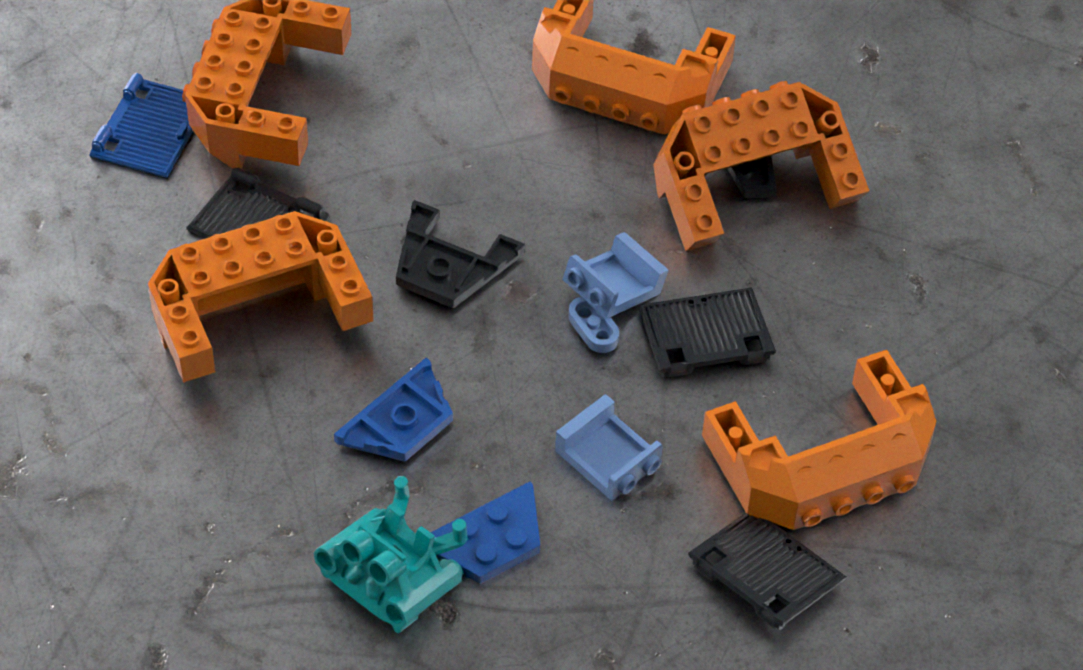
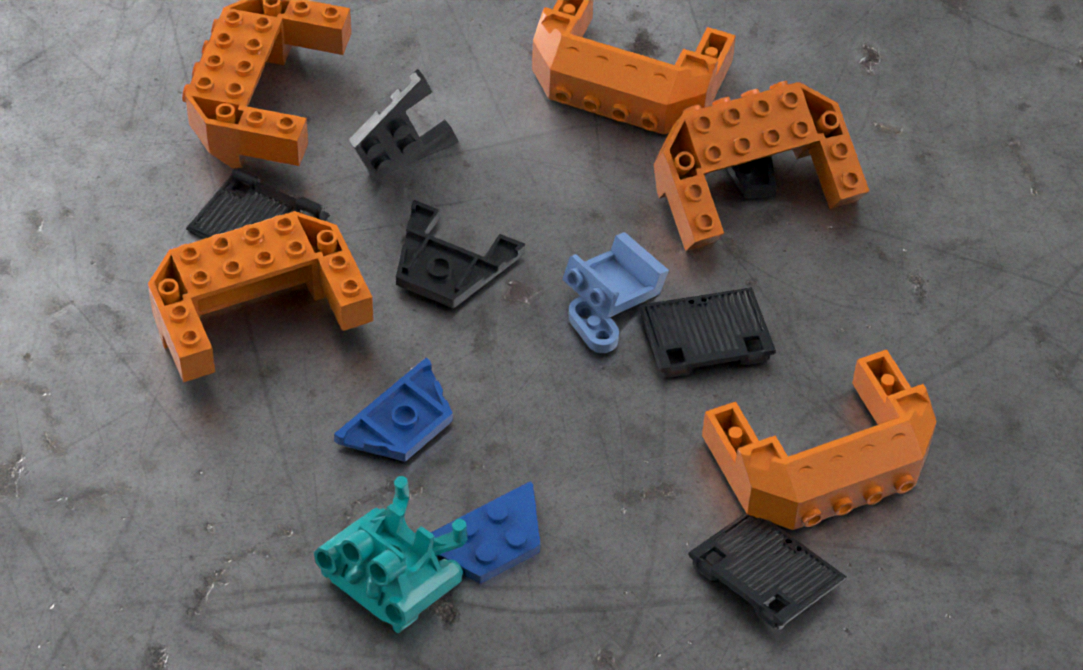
blue window [89,73,194,178] -> none
medium blue panel [555,394,663,501] -> none
none -> black wing [349,69,459,180]

